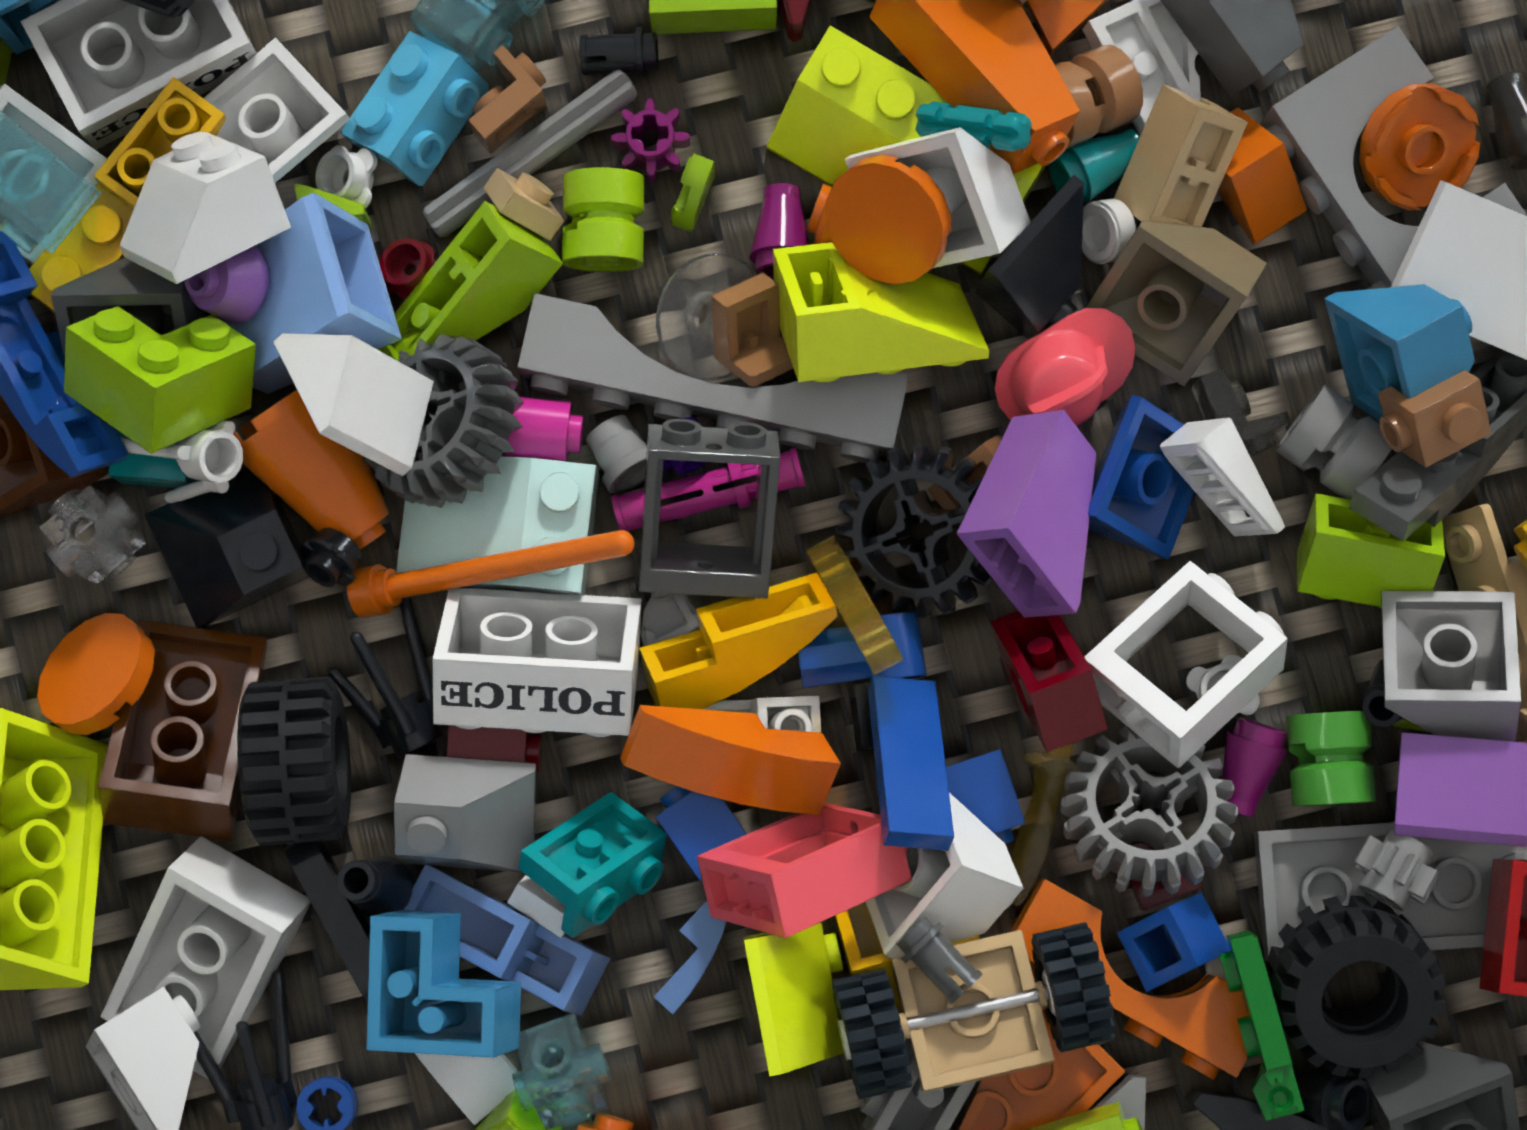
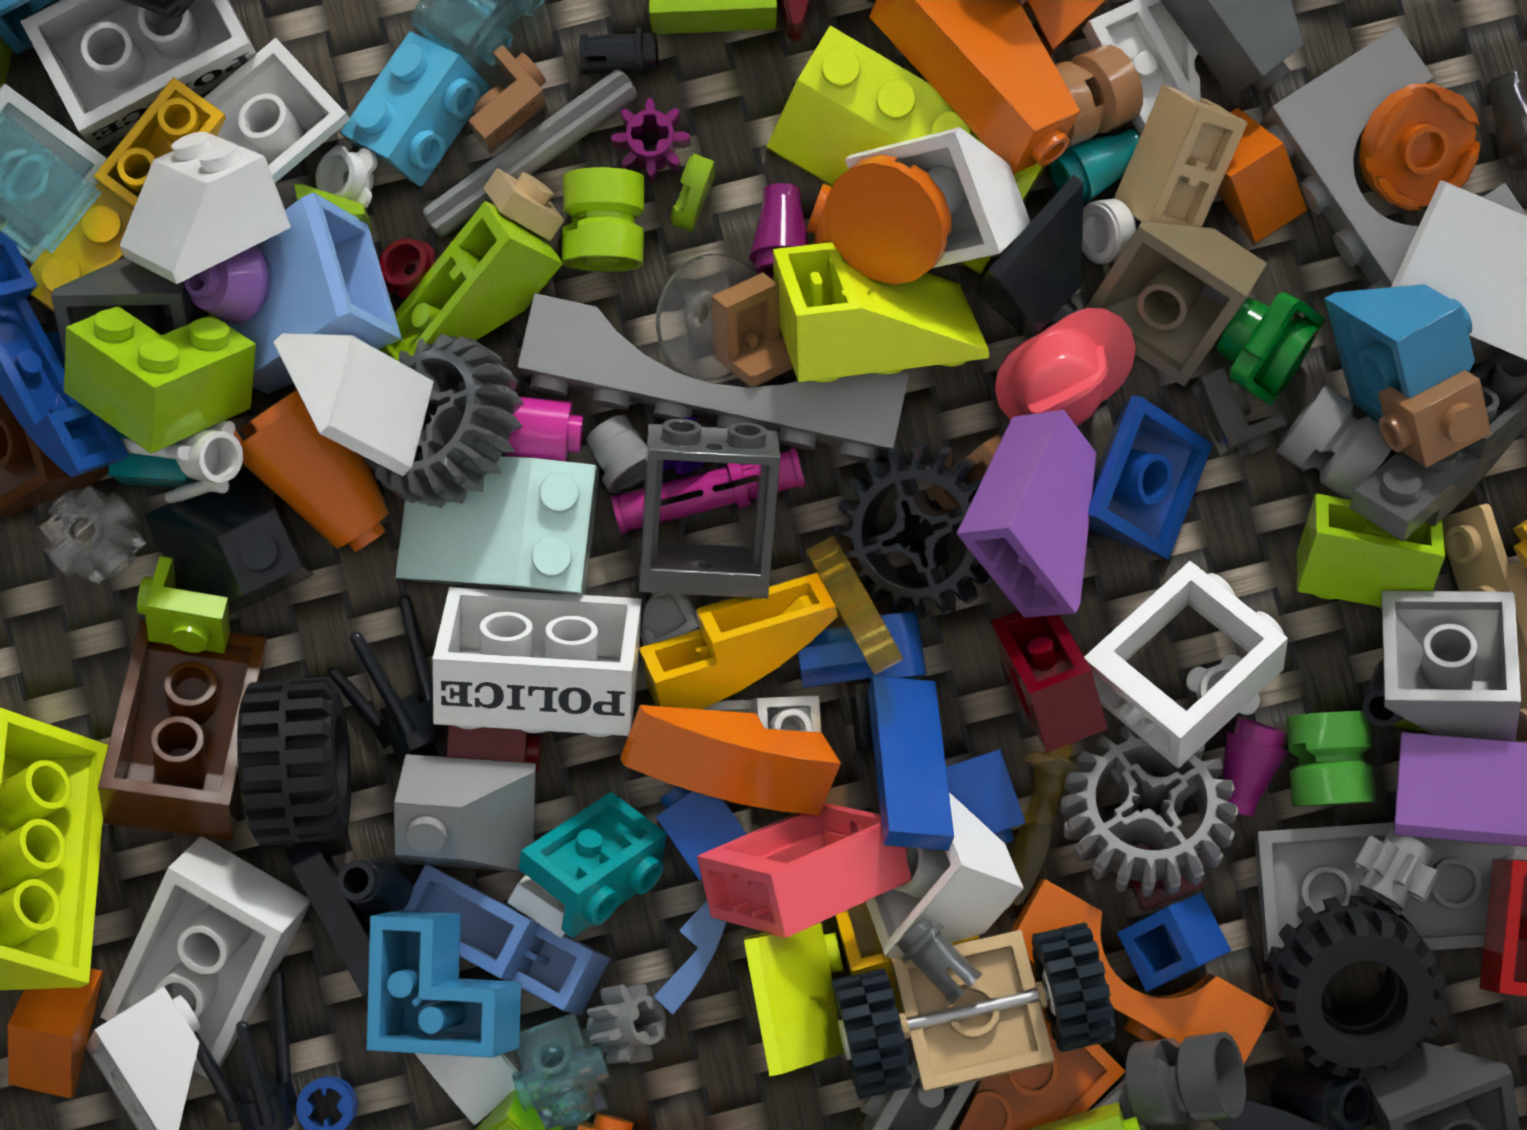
orange tile [37,613,155,735] -> none
black plate [300,528,362,587] -> none
orange piece [347,530,635,619] -> none
teal axle [915,101,1032,152] -> none
white slope [1160,417,1285,537] -> none
green hinge [1219,930,1305,1120] -> none
none -> orange slope [8,968,105,1099]
none -> lime bracket [137,556,230,654]
none -> light grey gear [587,984,666,1065]
none -> dark grey wheel [1125,1031,1246,1128]
none -> green piece [1216,292,1326,407]

